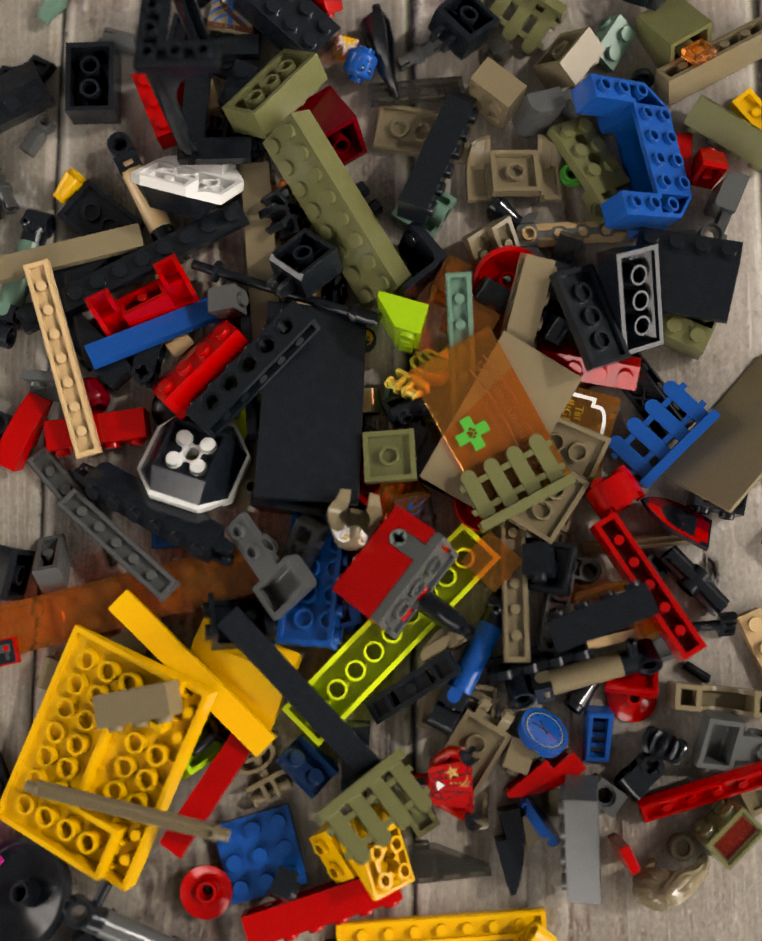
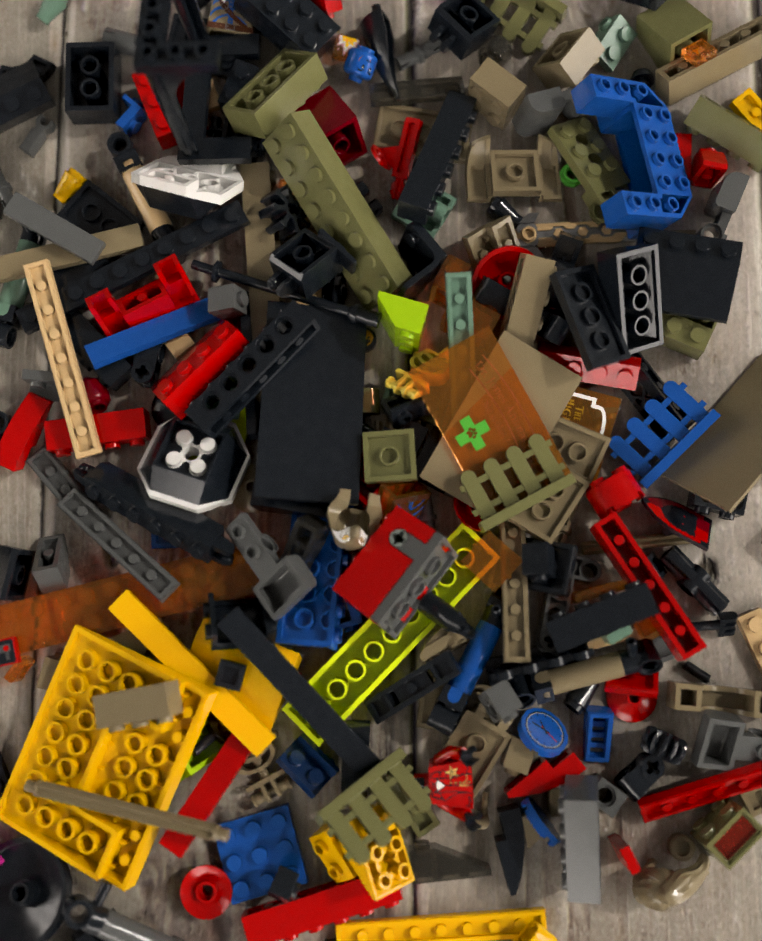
none -> dark grey tile [3,192,106,266]
none -> clear orange tile [4,655,35,683]
none -> blue bracket [115,94,147,138]
none -> black tile [214,658,247,692]
none -> black piece [318,228,357,274]
none -> red piece [370,117,423,201]
none -> dark grey brick [477,680,523,724]
none -> sand green tile [601,625,633,645]

